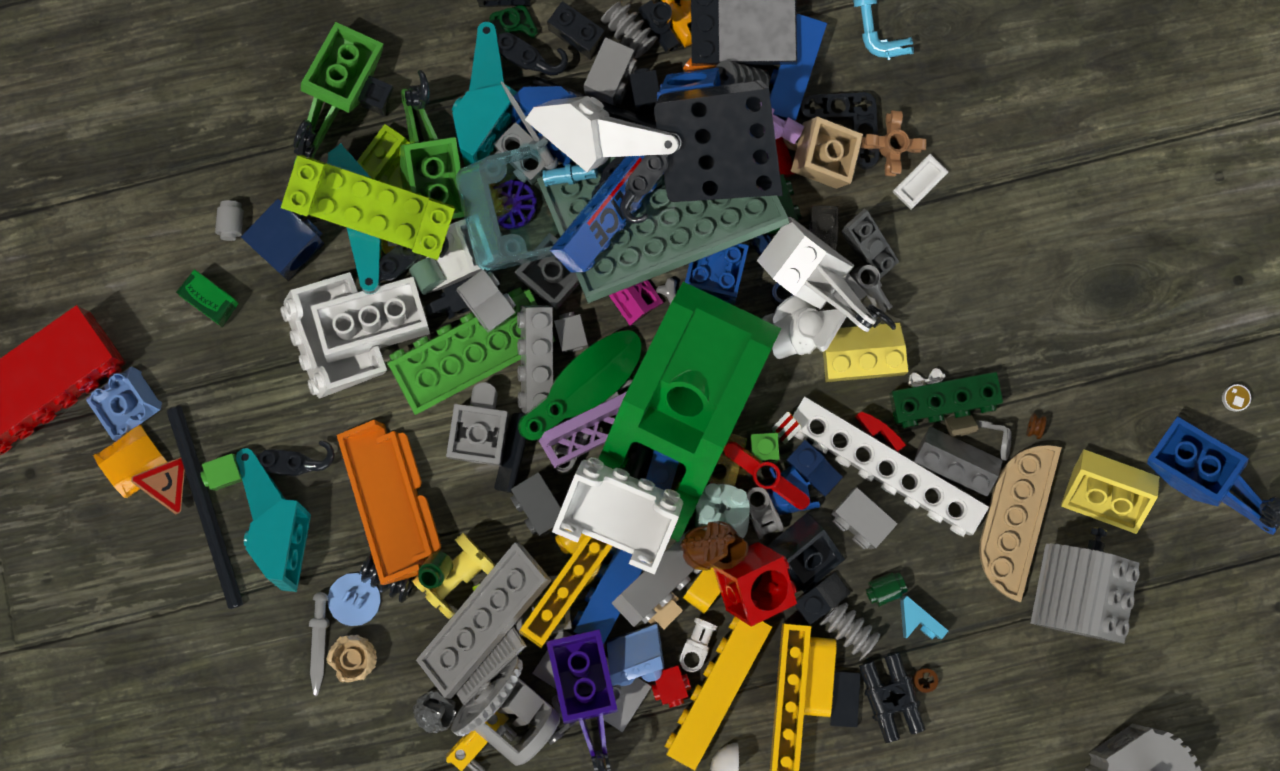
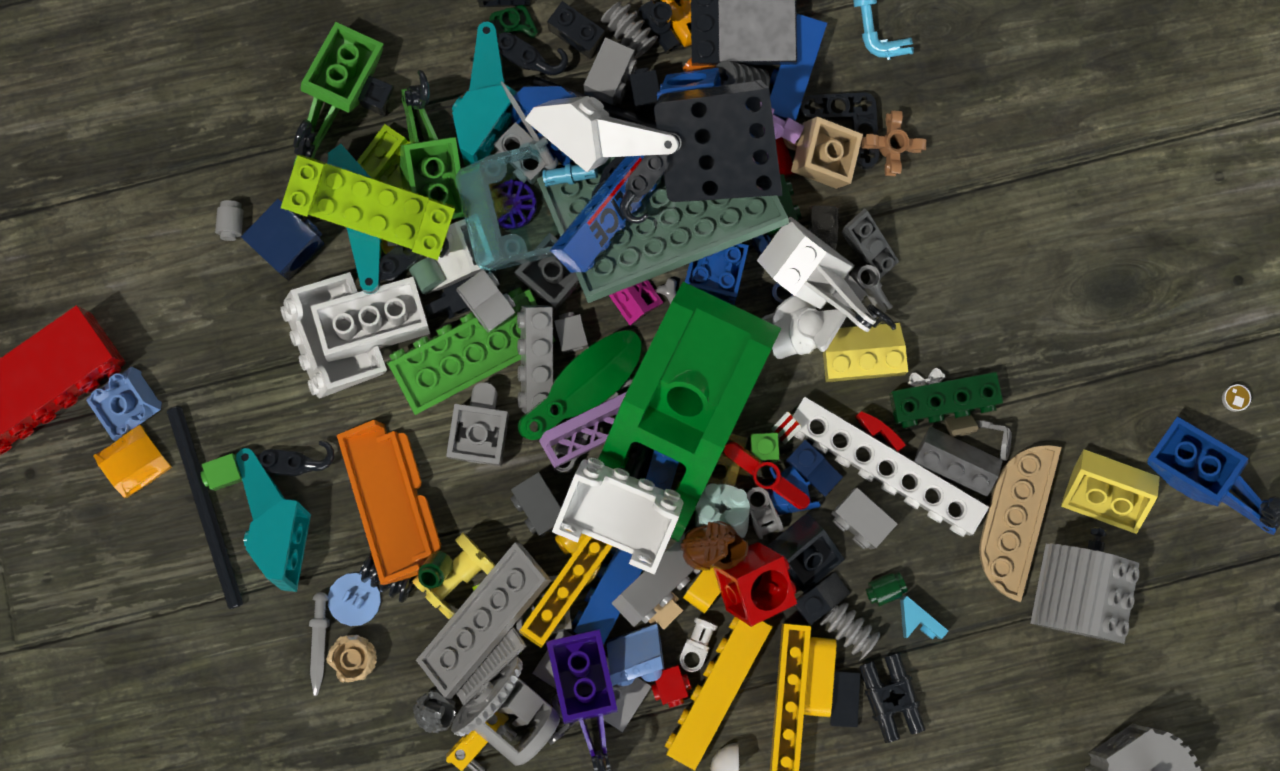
piece [131,457,185,514] -> none
piece [176,269,239,328] -> none
black slope [494,413,531,494] -> none
white tile [893,154,948,210] -> none
reddish brown bush [913,668,938,693] -> none
reddish brown bush [1026,413,1046,439] -> none

